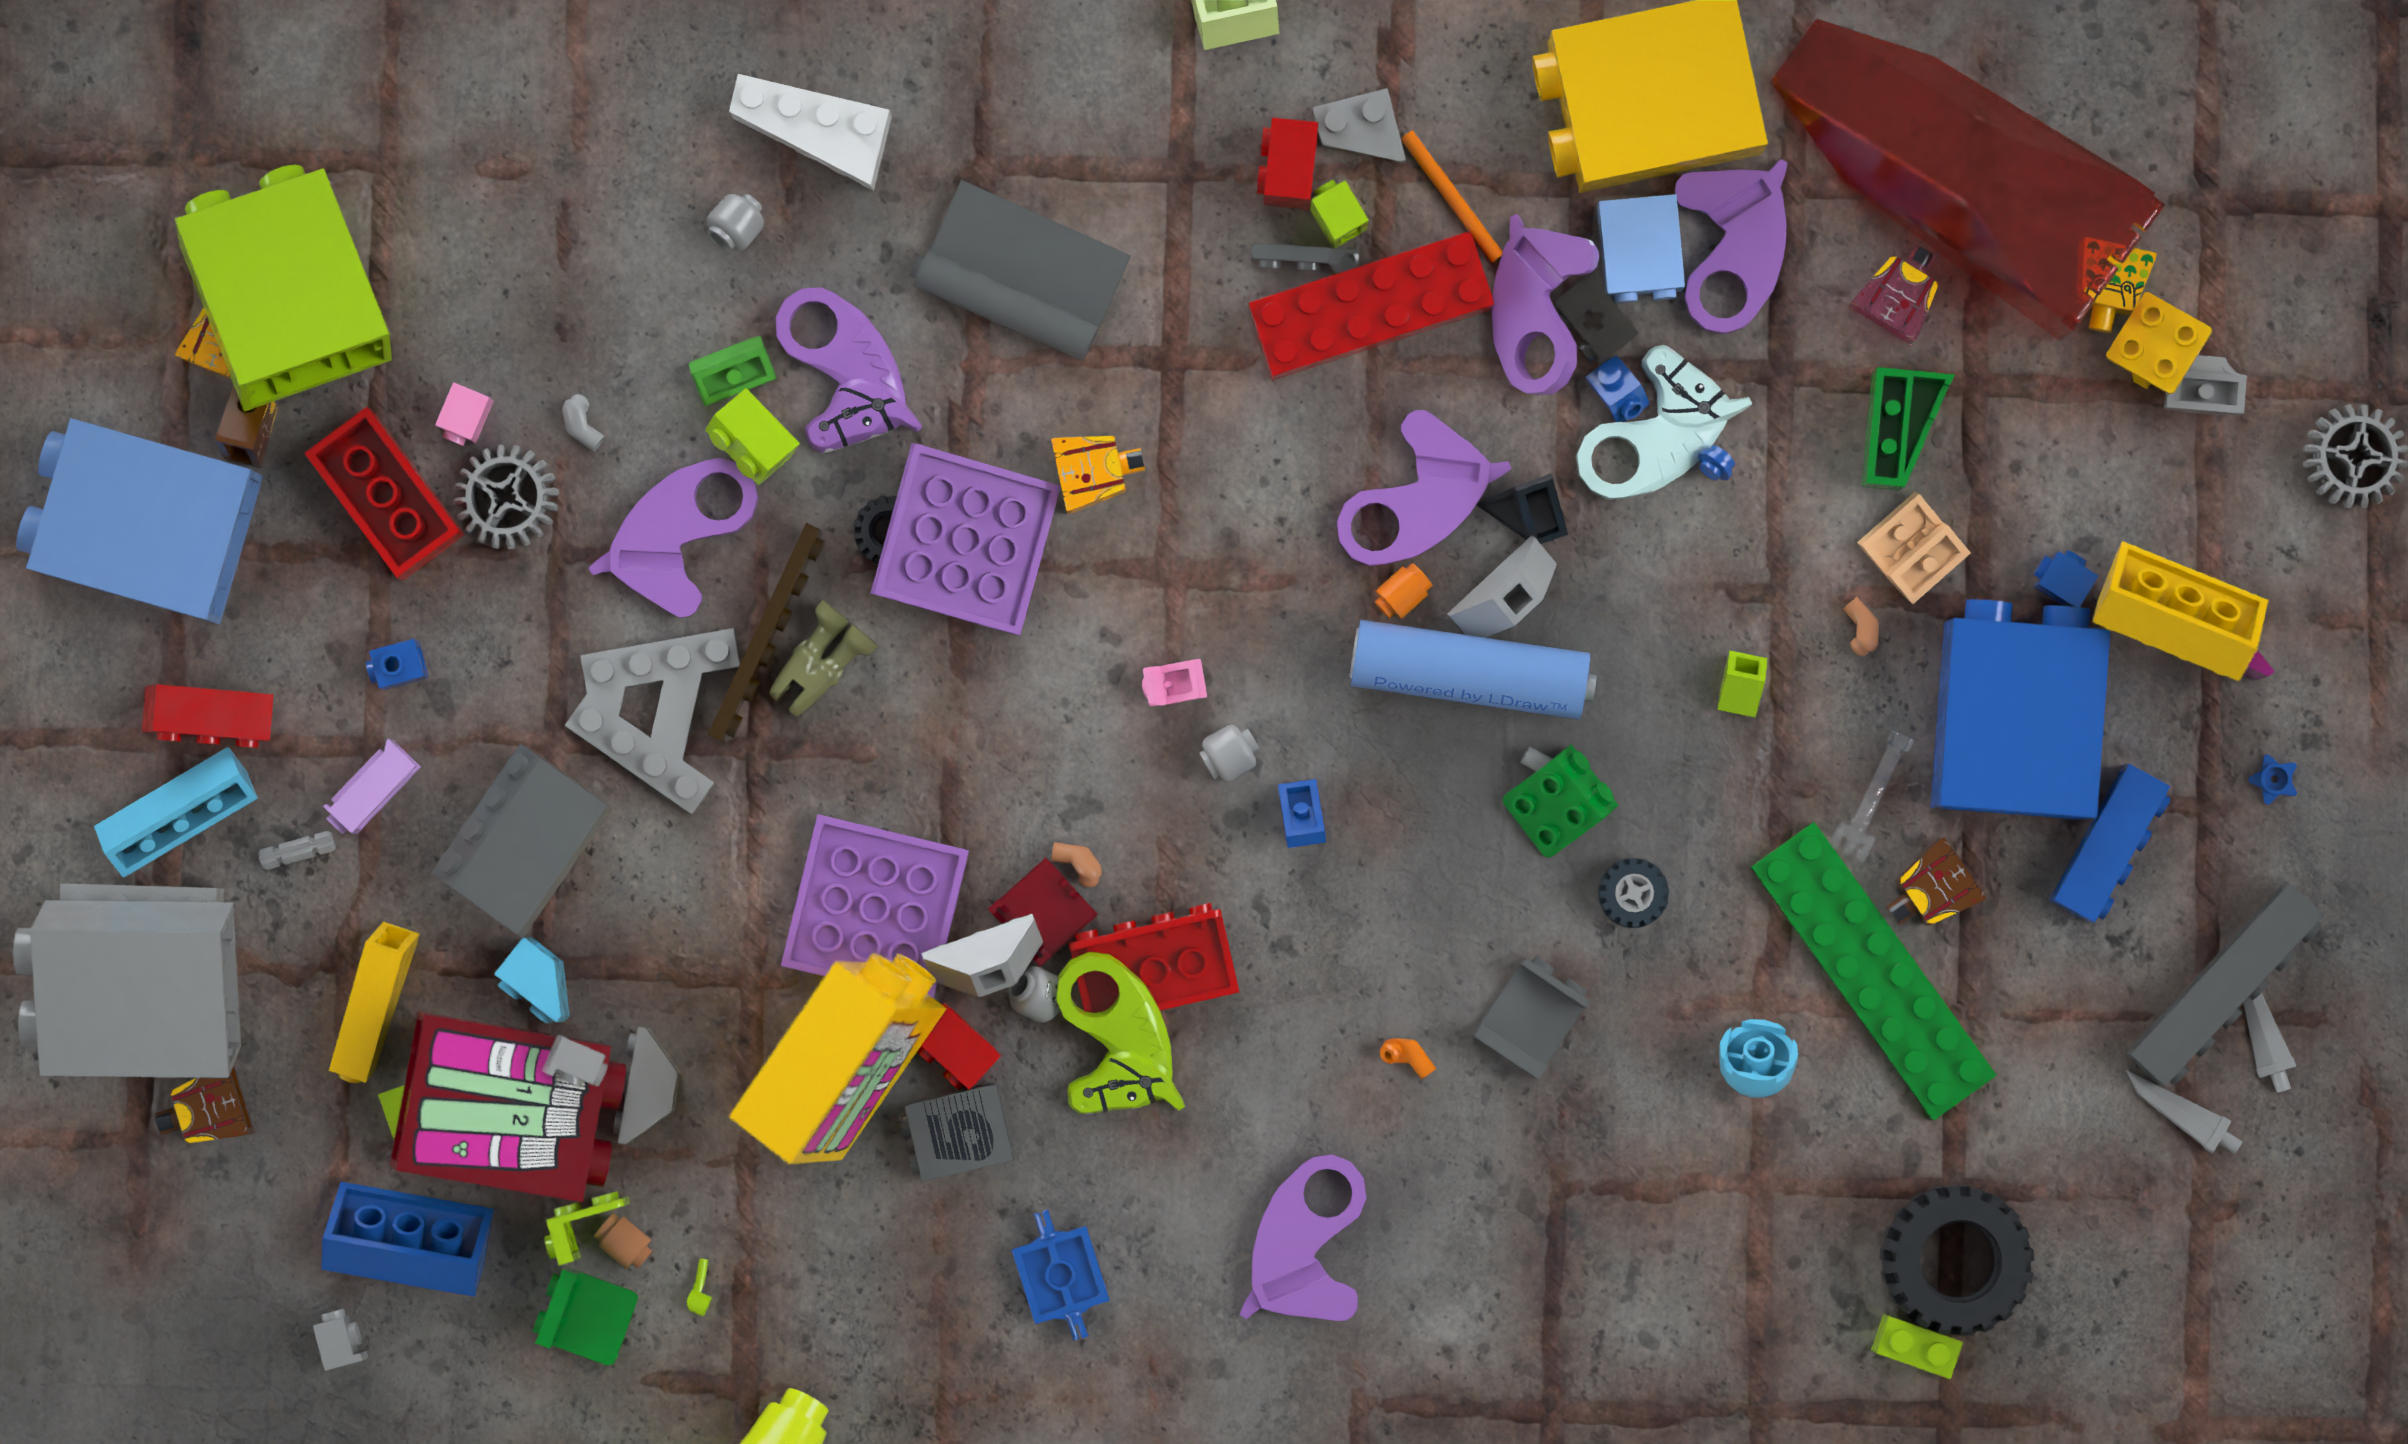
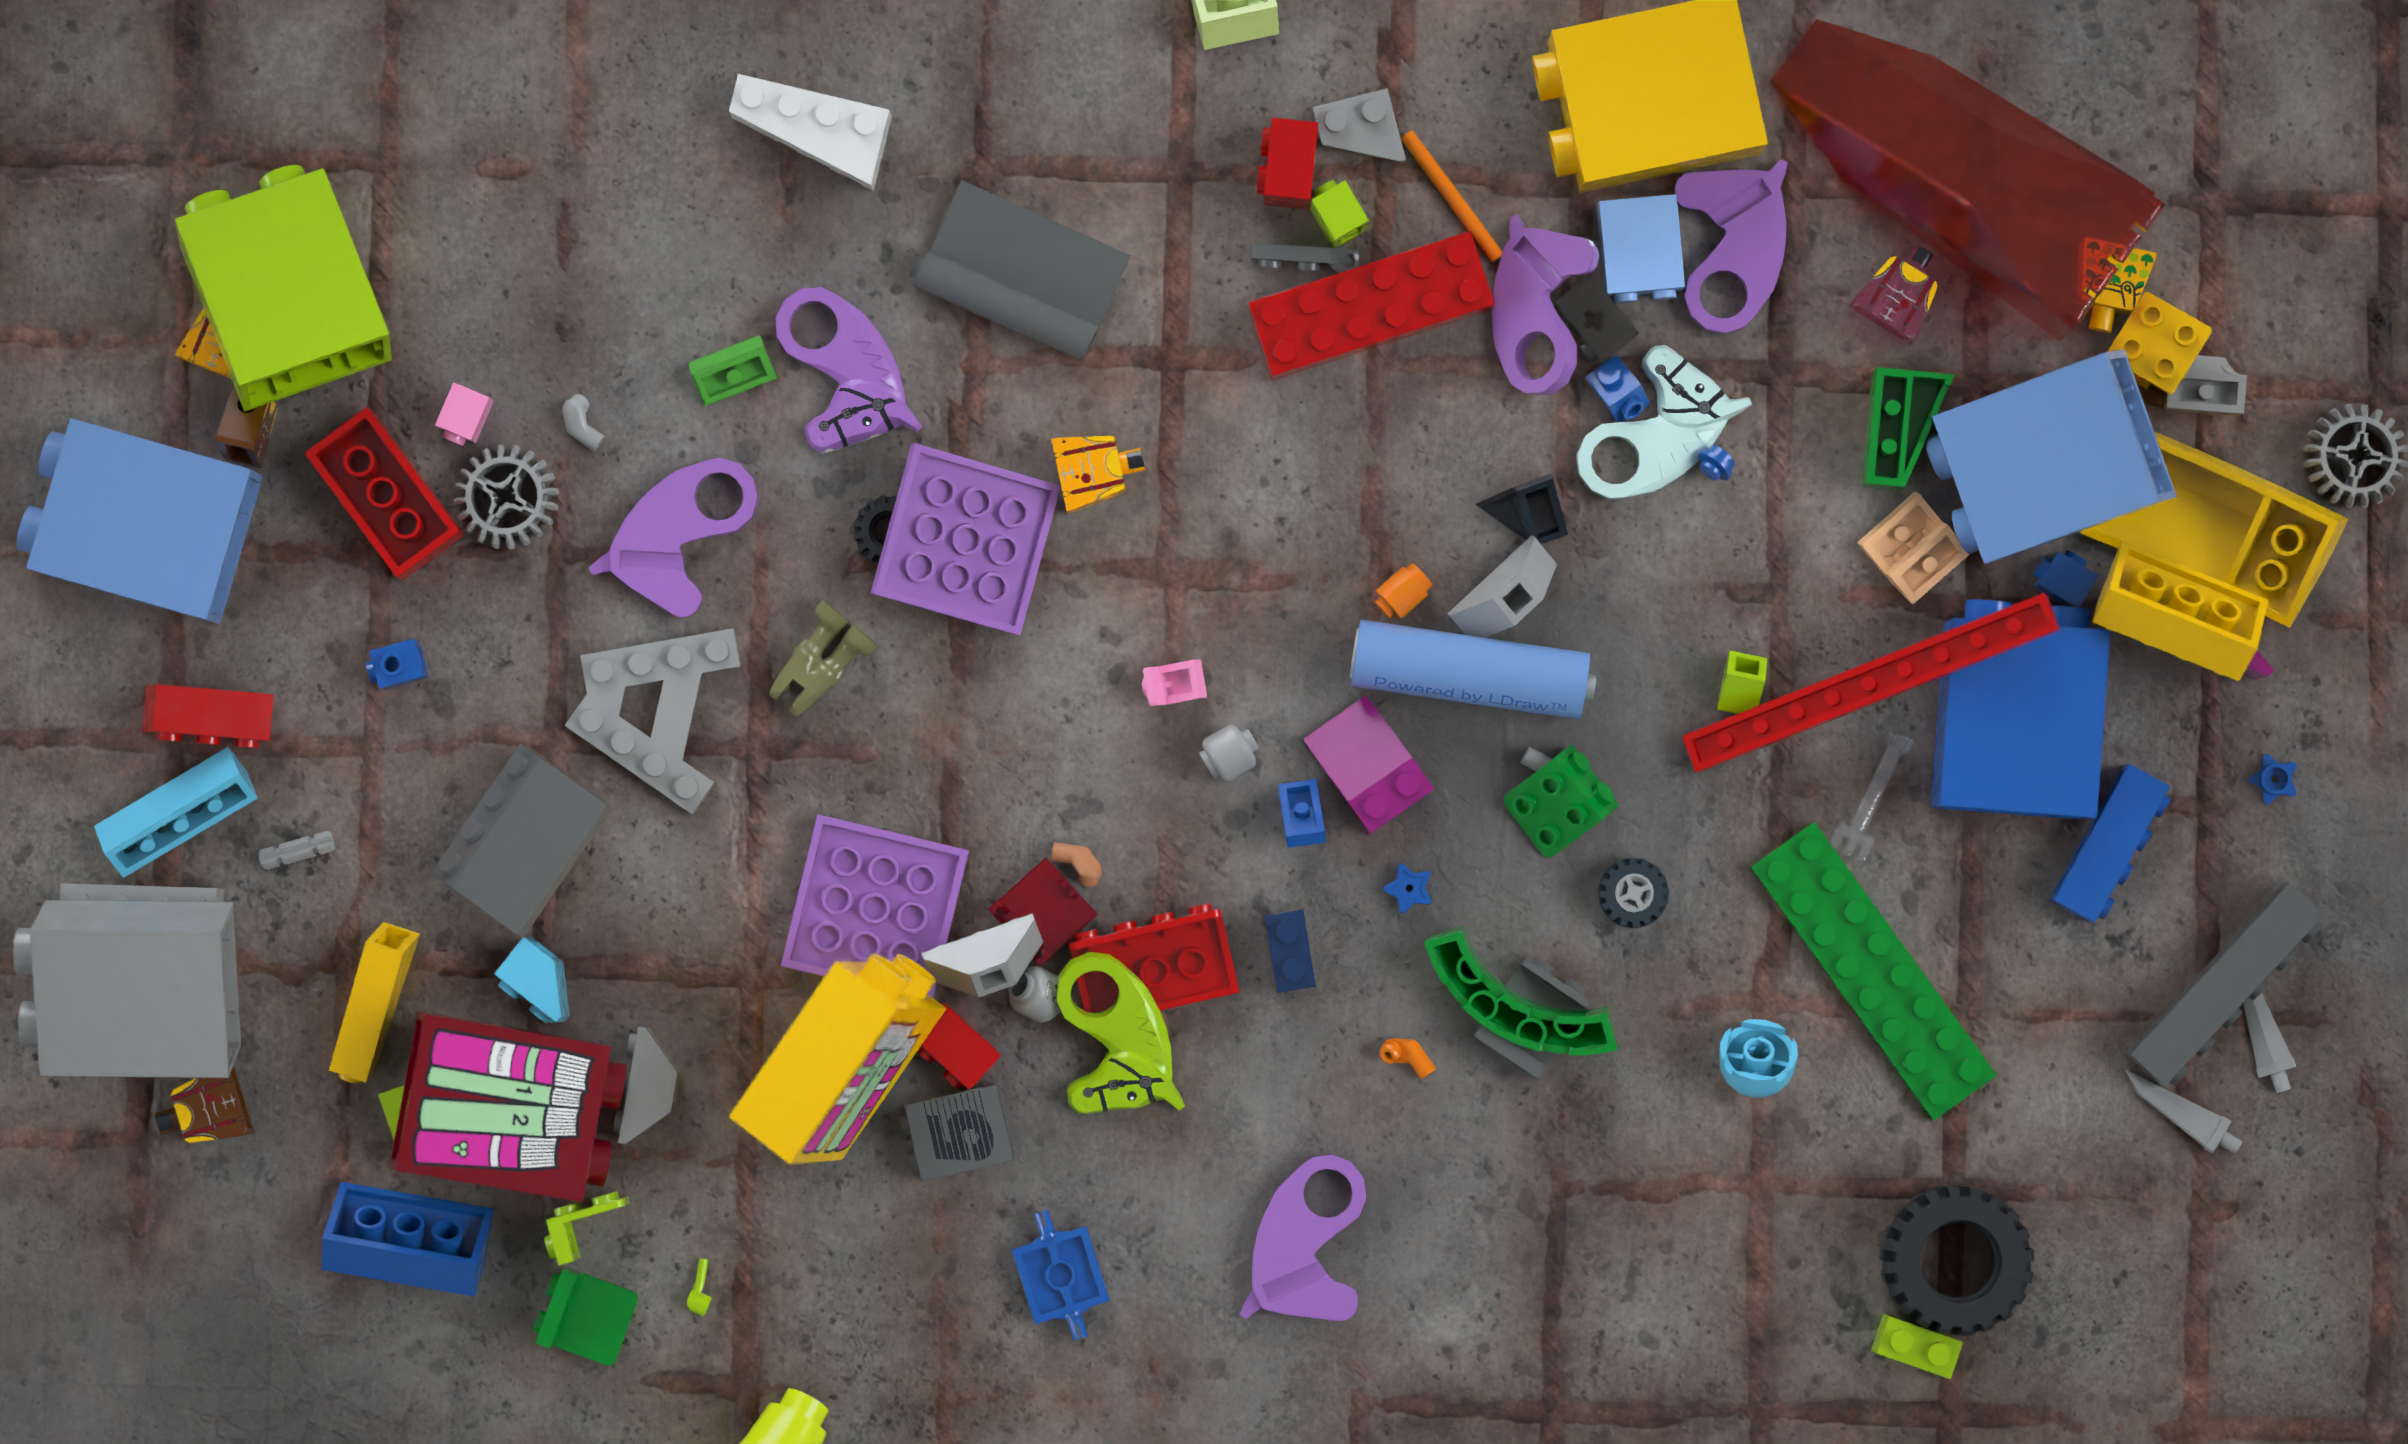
light grey brick [313,1309,368,1371] -> none
lavender window [323,739,421,834] -> none
light grey brick [542,1035,607,1087] -> none
nougat brick [593,1213,653,1270] -> none
lime brick [705,388,800,485] -> none
light grey head [707,194,764,252] -> none
dark brown plate [707,523,825,743] -> none
medium lavender animal [1337,410,1512,567] -> none
nougat arm [1843,597,1879,656] -> none
reddish brown torso [1886,837,1986,926] -> none
none -> dark blue brick [1264,909,1316,993]
none -> magenta slope [1303,695,1434,835]
none -> blue plate [1383,863,1432,914]
none -> green brick [1424,925,1618,1056]
none -> red plate [1682,593,2061,773]
none -> medium blue brick [1926,349,2177,564]
none -> yellow slope [2078,431,2348,628]

